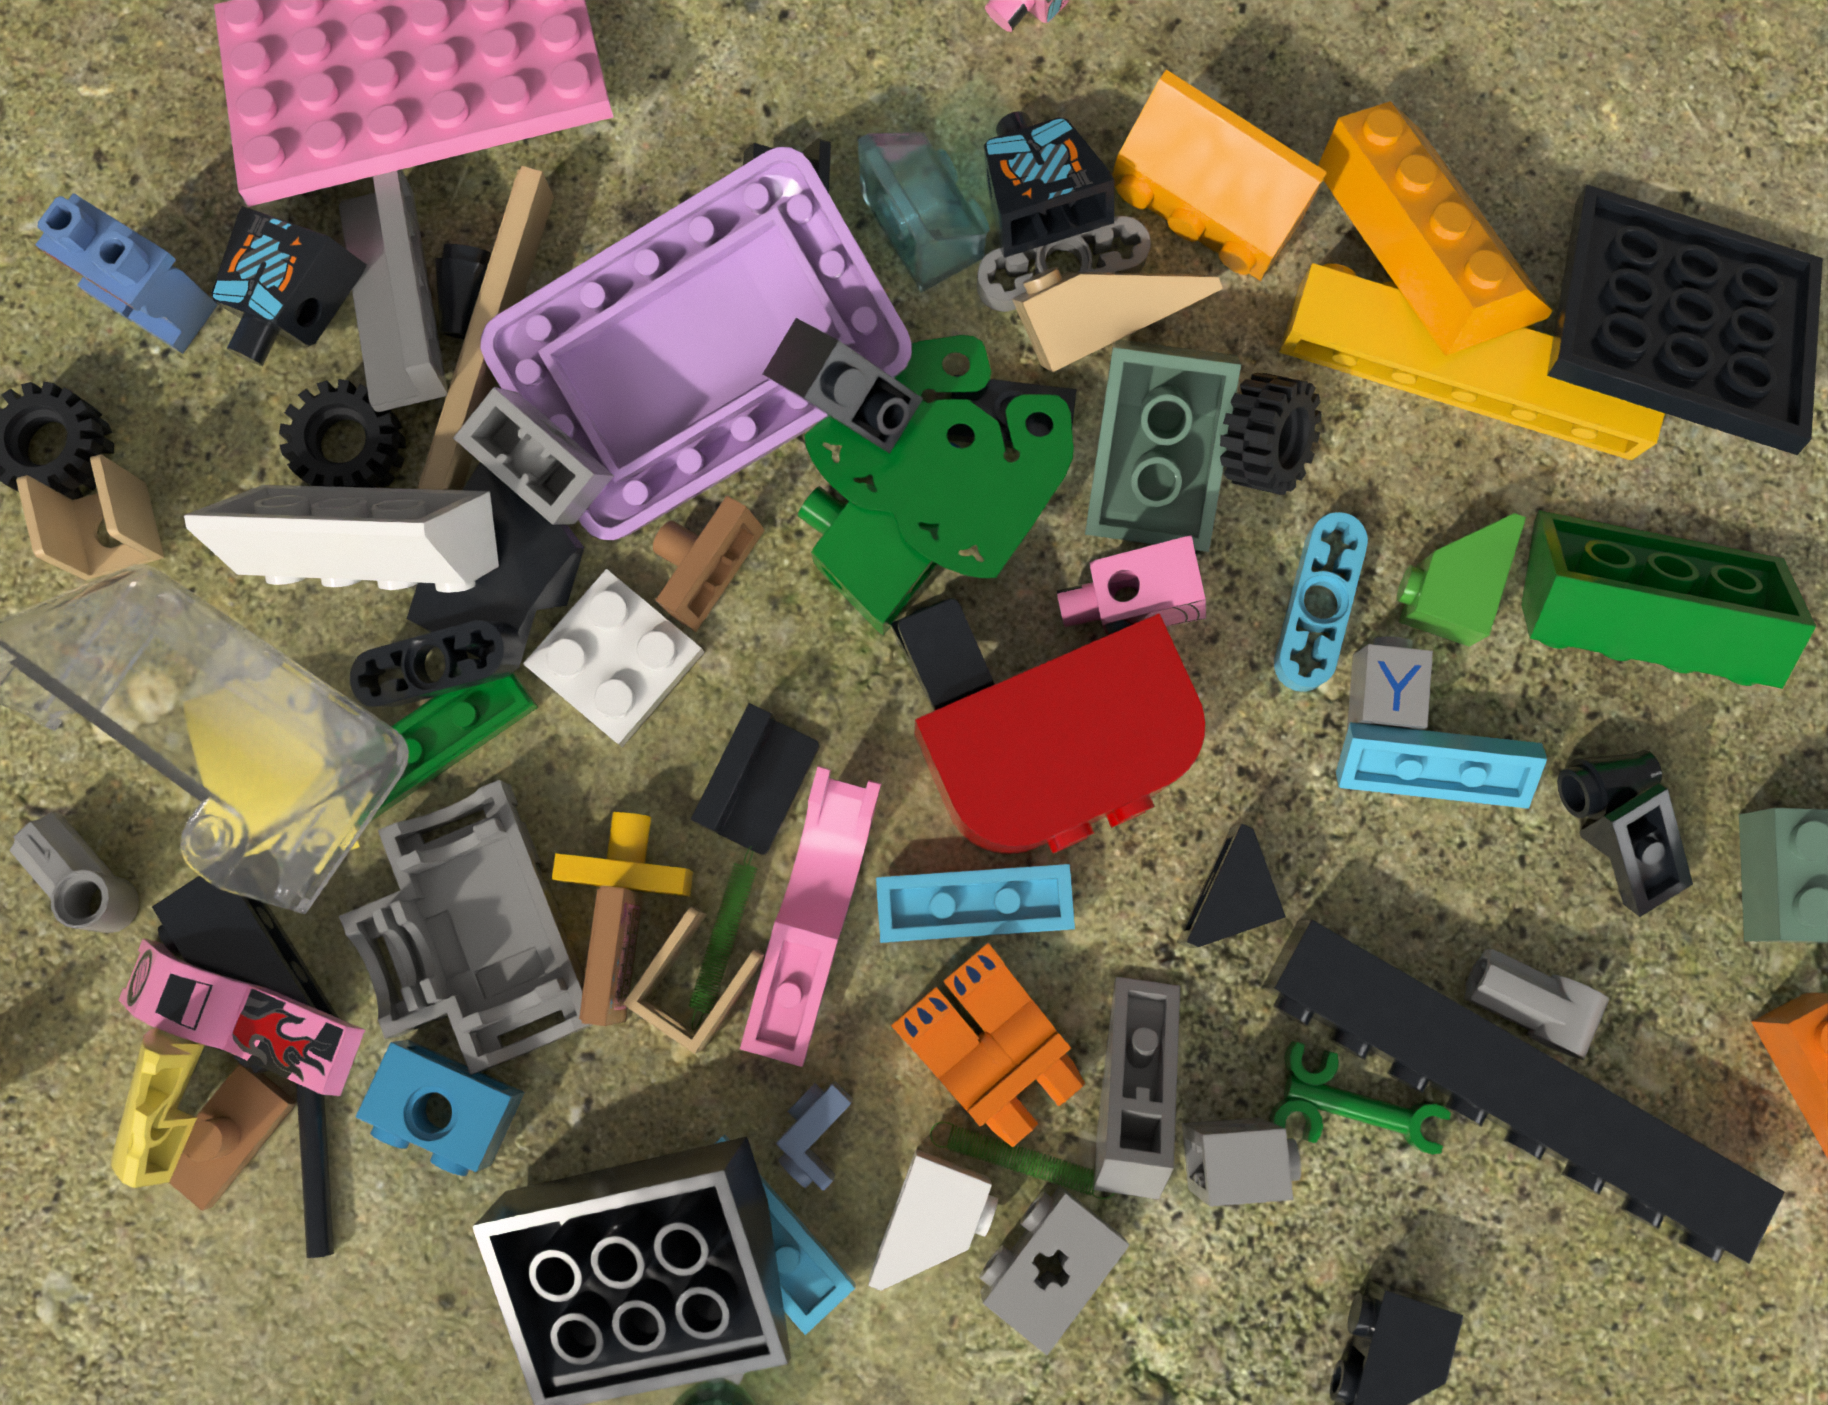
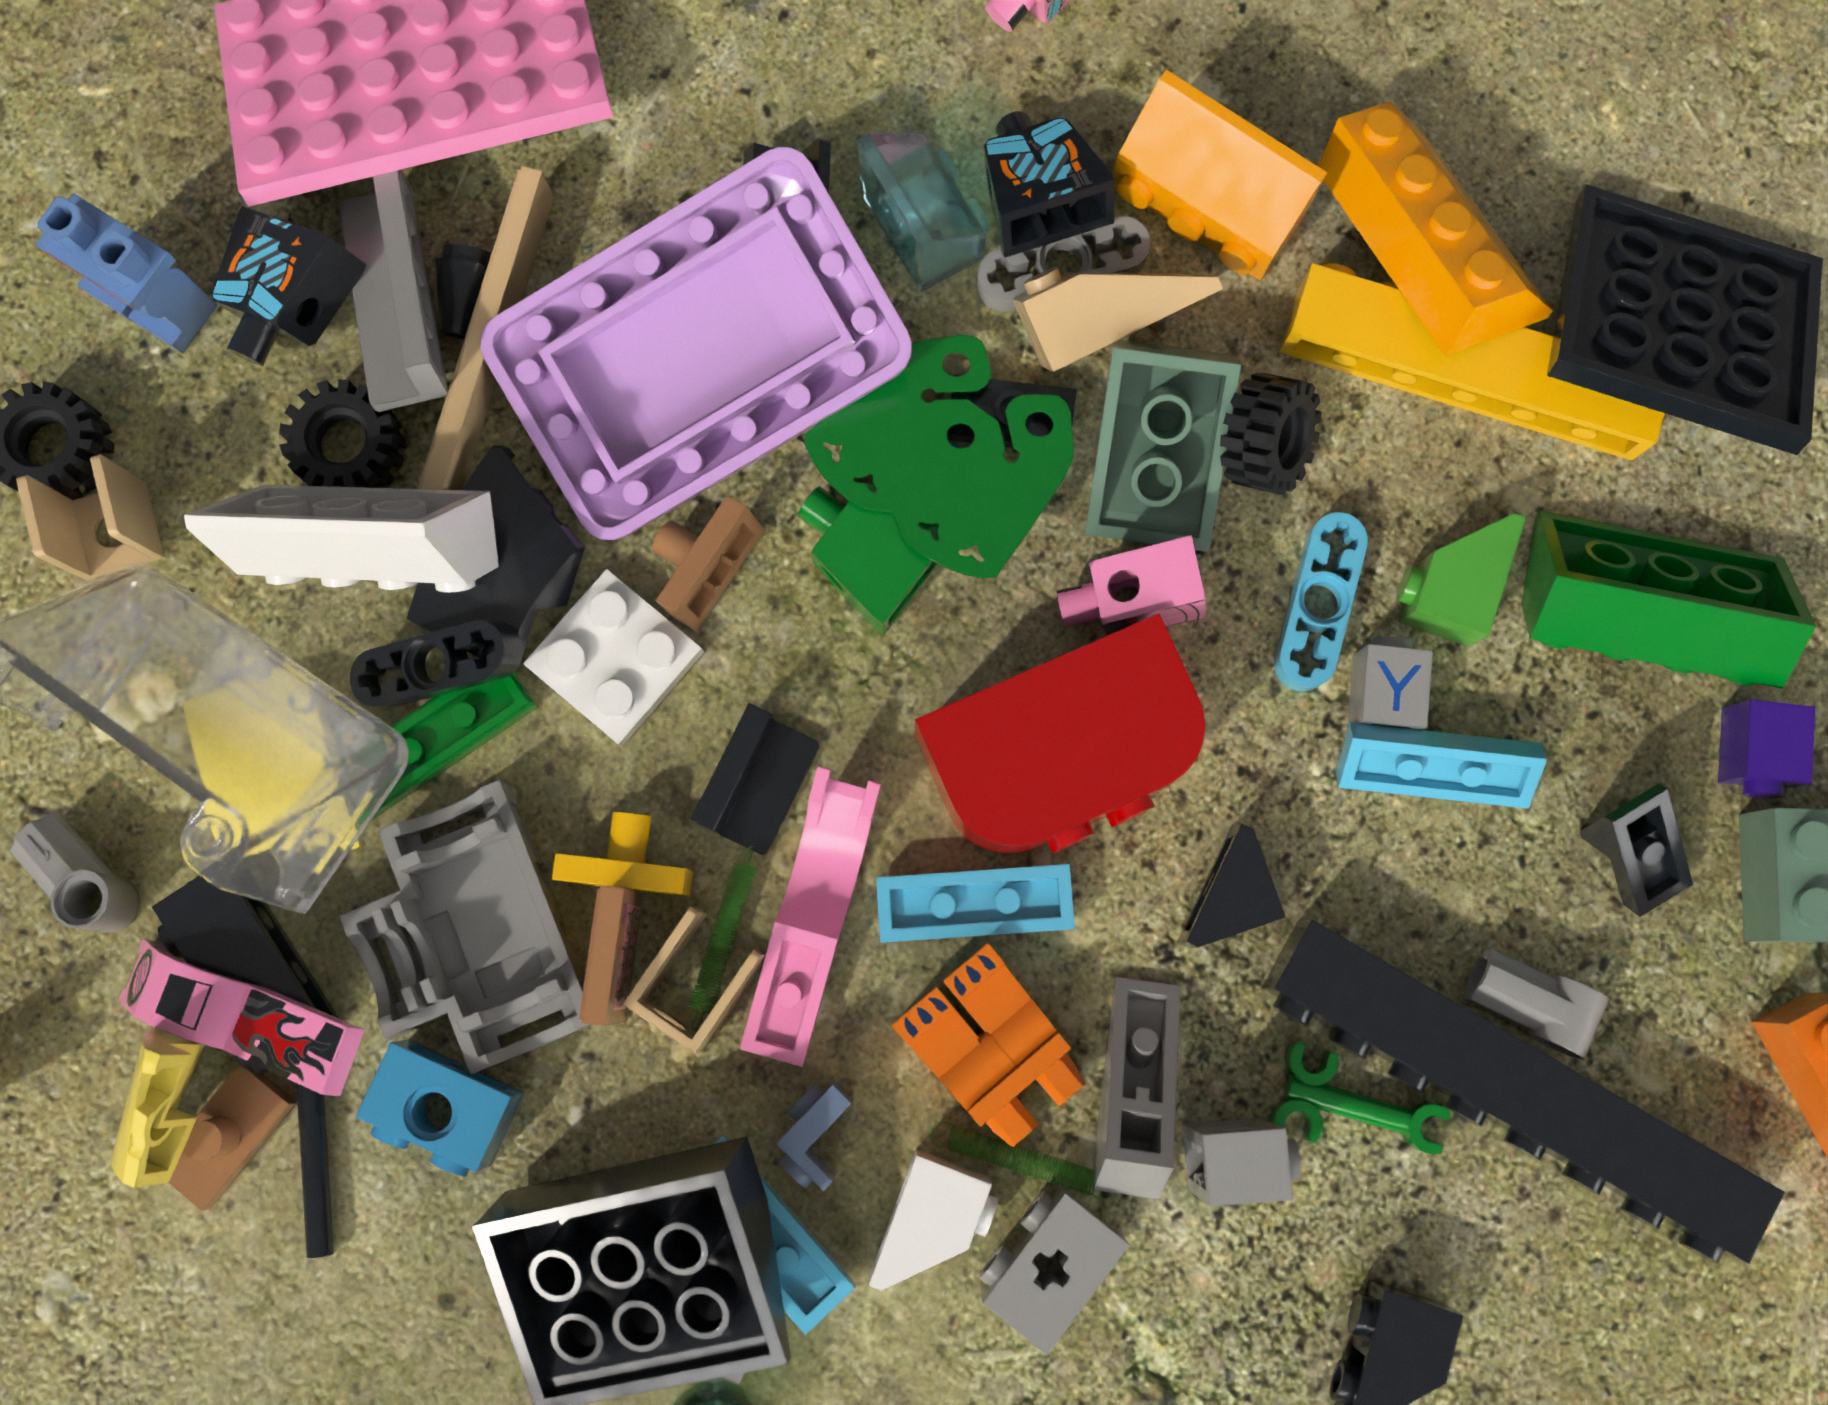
light grey brick [453,387,614,525] -> none
black slope [763,318,923,454] -> none
black slope [890,598,995,711] -> none
black cone [1557,750,1662,820] -> none
none -> dark purple brick [1718,699,1815,799]

